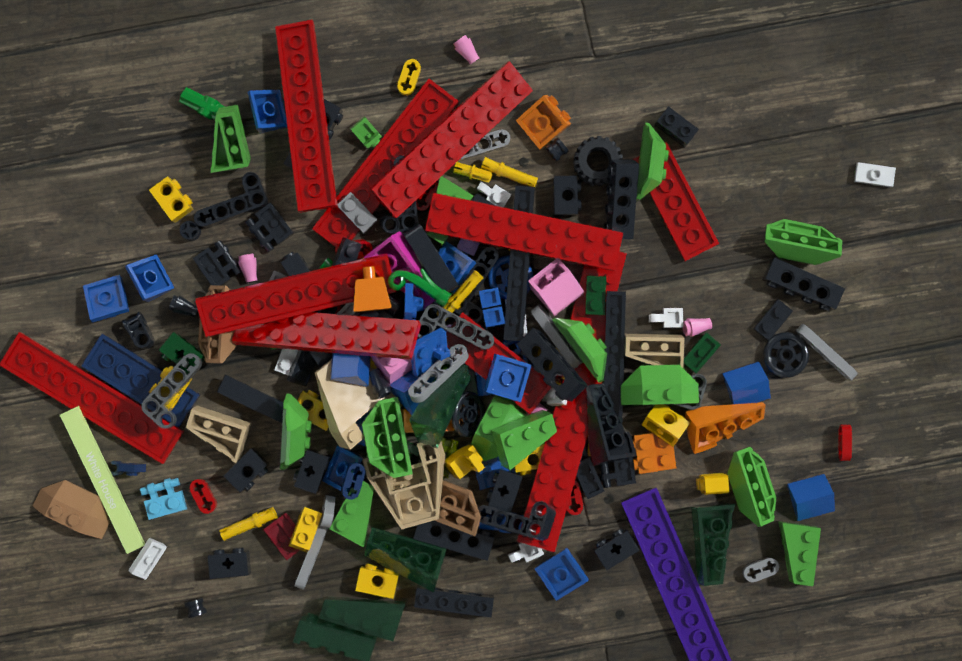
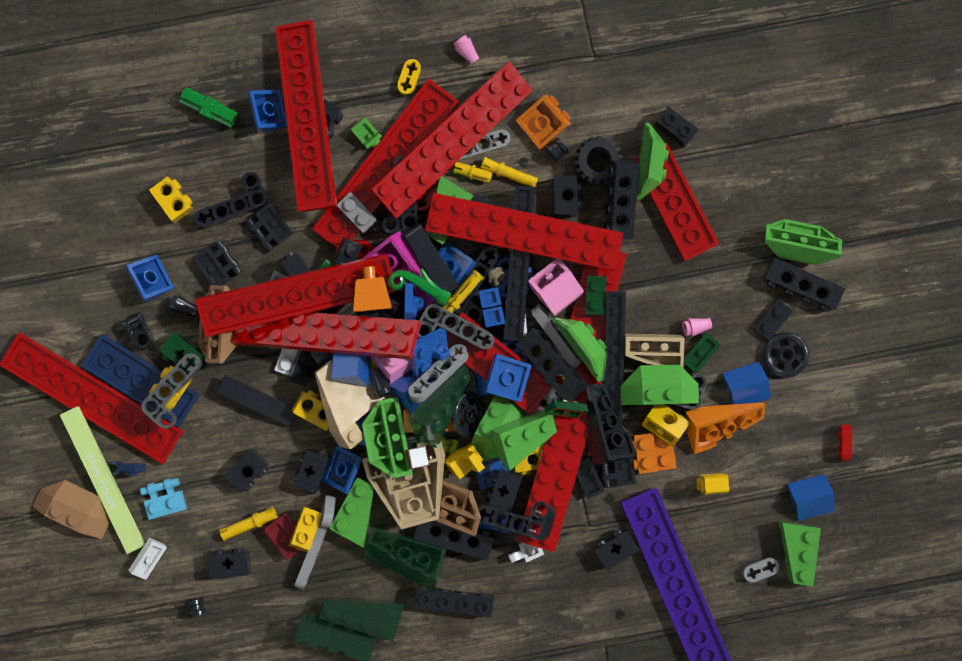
blue hinge [83,275,129,322] -> none
black wheel [180,221,201,241] -> none
tan wedge [186,406,251,463] -> none
red beam [190,479,217,514] -> none
bright green wedge [211,105,251,173] -> none
bright pink cone [238,253,257,282] -> none
bright green wedge [280,393,312,470] -> none
dark blue beam [341,462,365,500] -> none
yellow brick [355,564,399,599] -> none
lavender plate [457,239,480,256] -> none
white plate [477,182,511,207] -> none
blue hinge [535,548,589,601] -> none
red beam [567,480,583,515] -> none
white plate [649,308,683,328] -> none
clear green wedge [691,503,735,586] -> none
bright green wedge [727,447,776,527] -> none
light grey beam [796,324,858,381] -> none
white plate [854,162,896,187] -> none
none -> white tile [405,446,429,469]
none -> dark tan plate [488,267,505,286]
none -> dark green plate [544,399,588,418]

